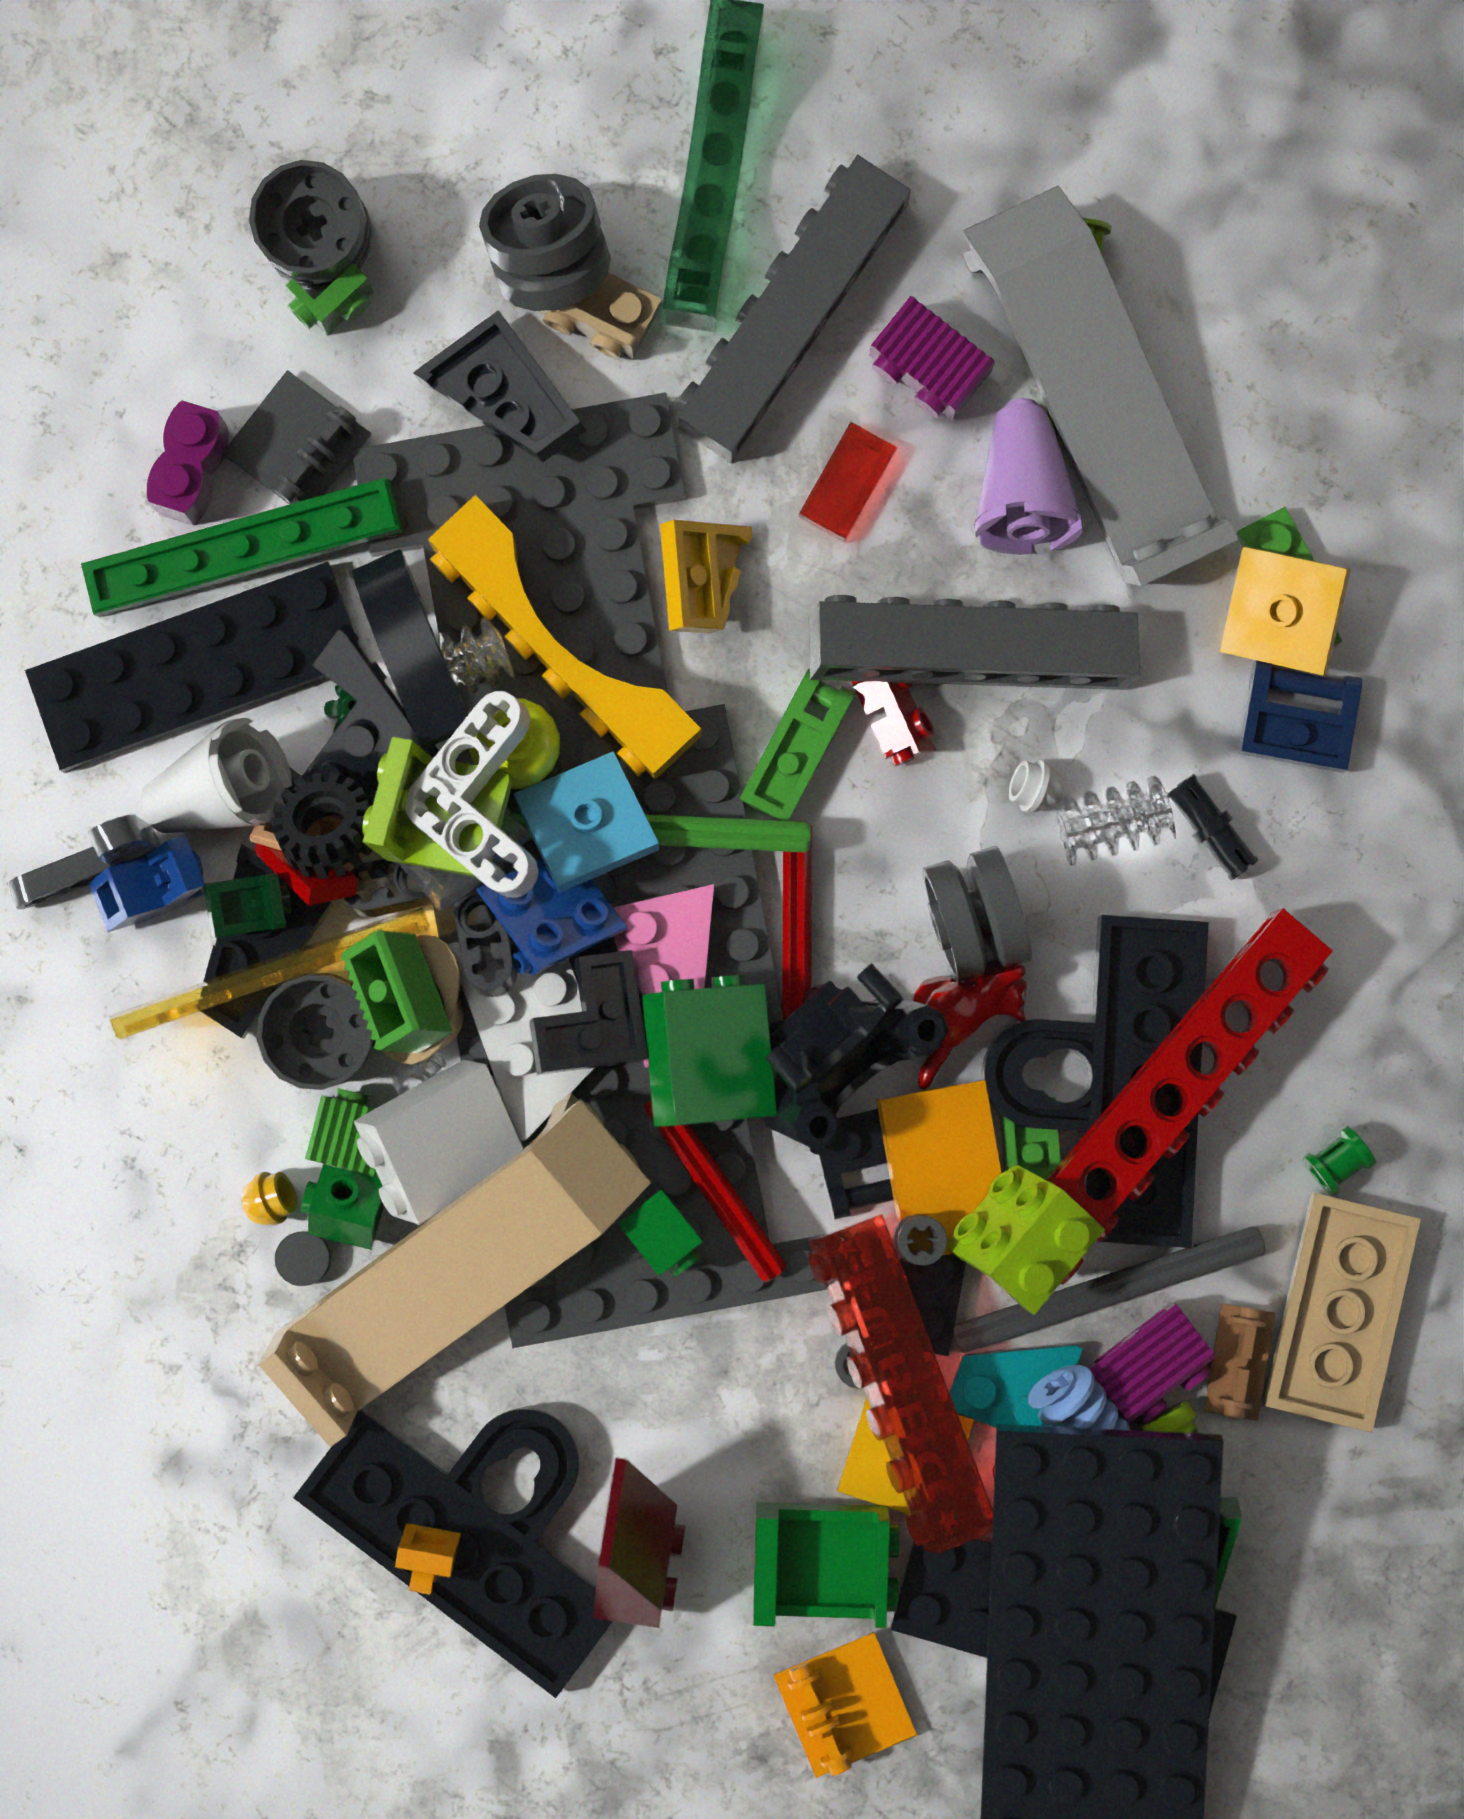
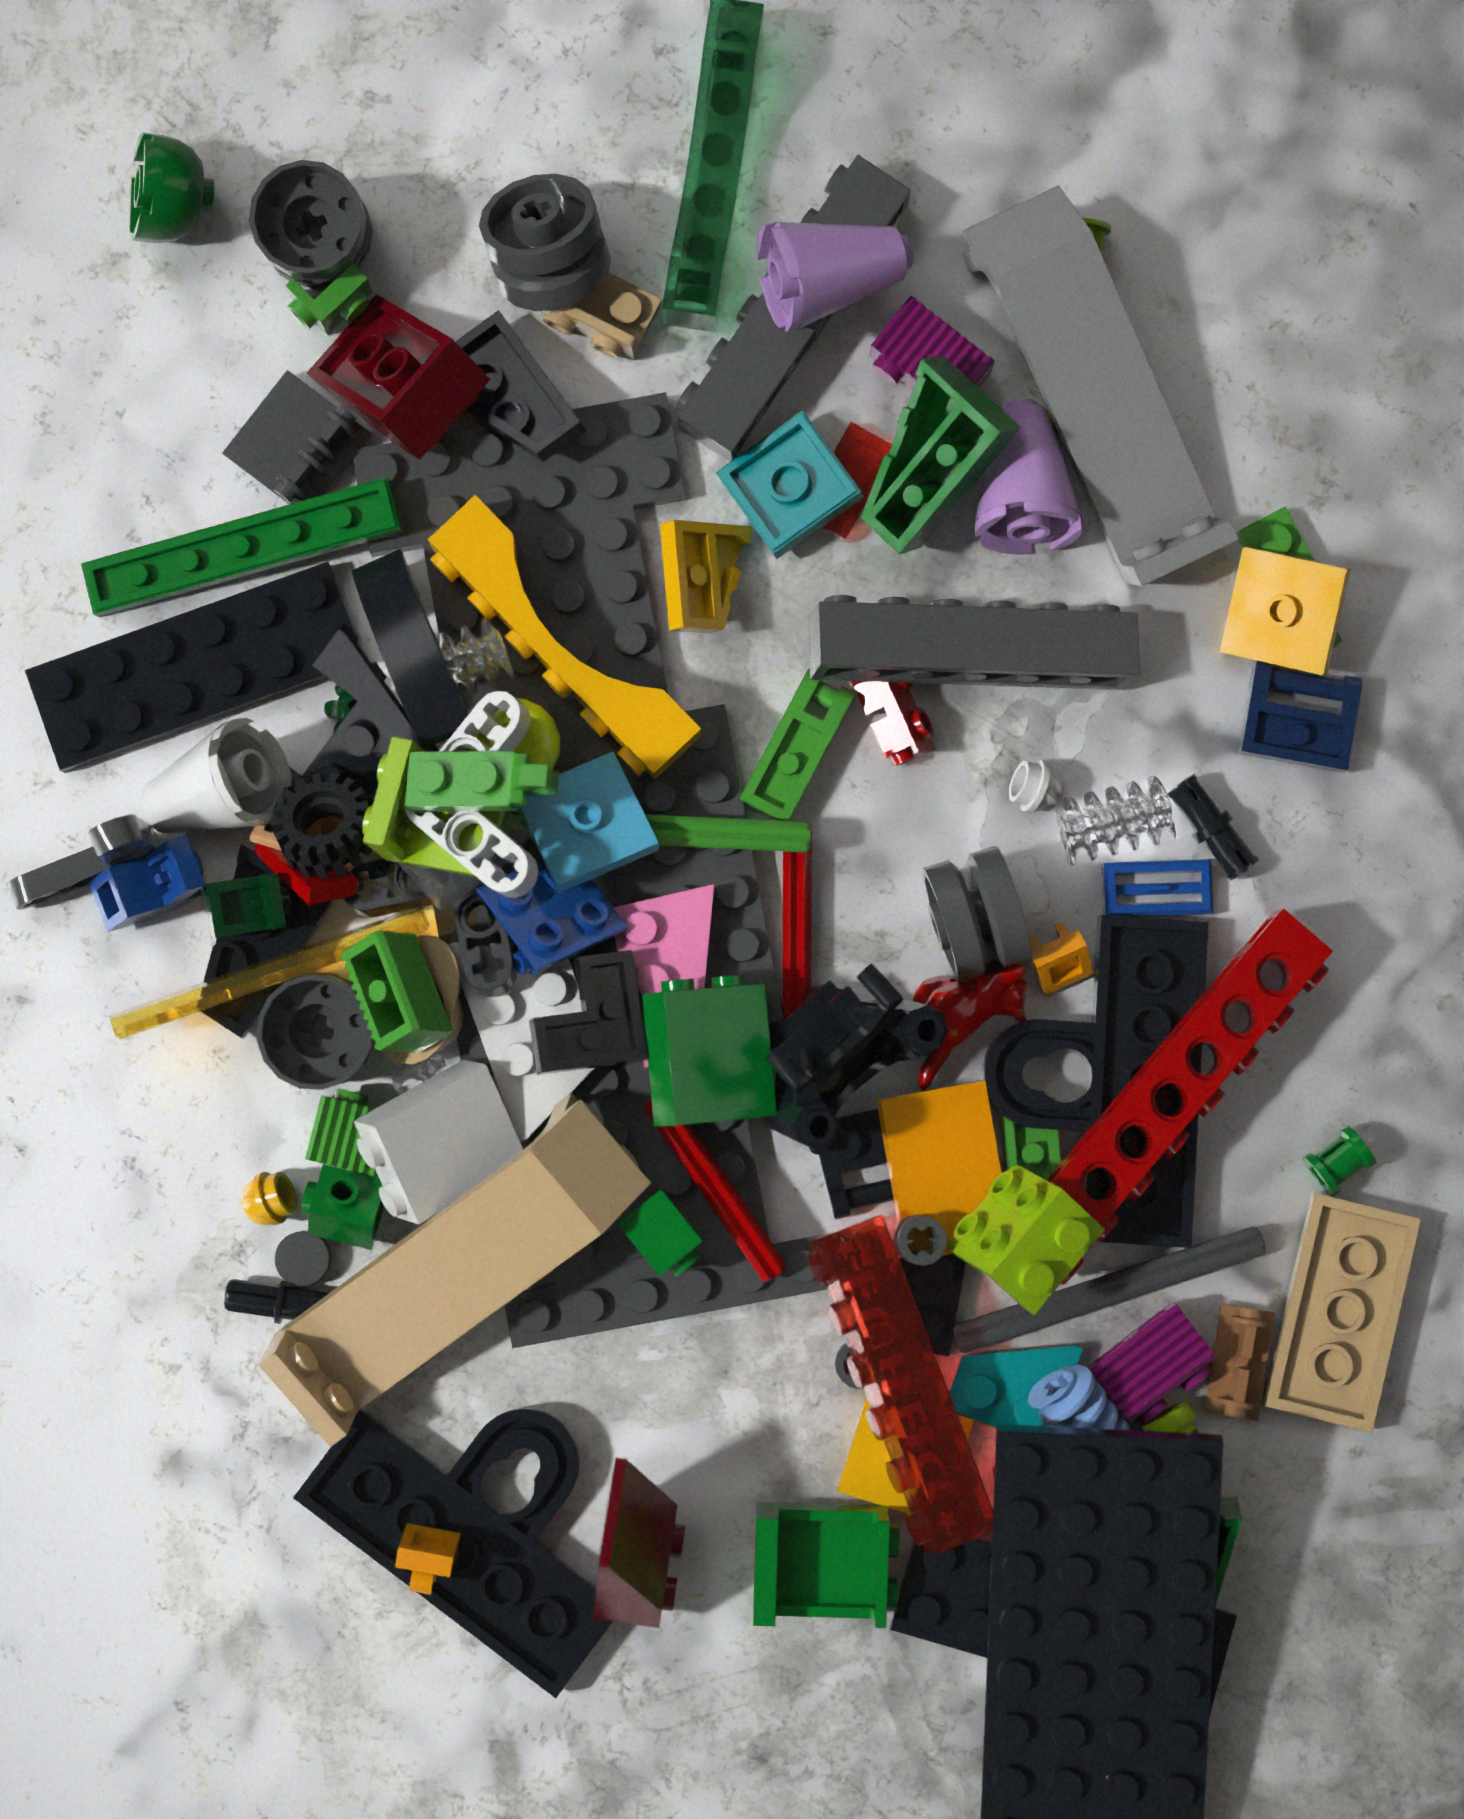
magenta brick [146,400,229,525] -> none
light orange hinge [773,1632,917,1778] -> none
none -> green cylinder [129,132,214,243]
none -> black axle [224,1279,331,1324]
none -> dark red slope [307,294,491,460]
none -> bright green hinge [405,751,559,811]
none -> teal tile [715,410,864,559]
none -> lavender cone [757,222,913,332]
none -> green wedge [861,355,1021,554]
none -> light orange tile [1029,922,1094,996]
none -> blue tile [1102,860,1213,917]

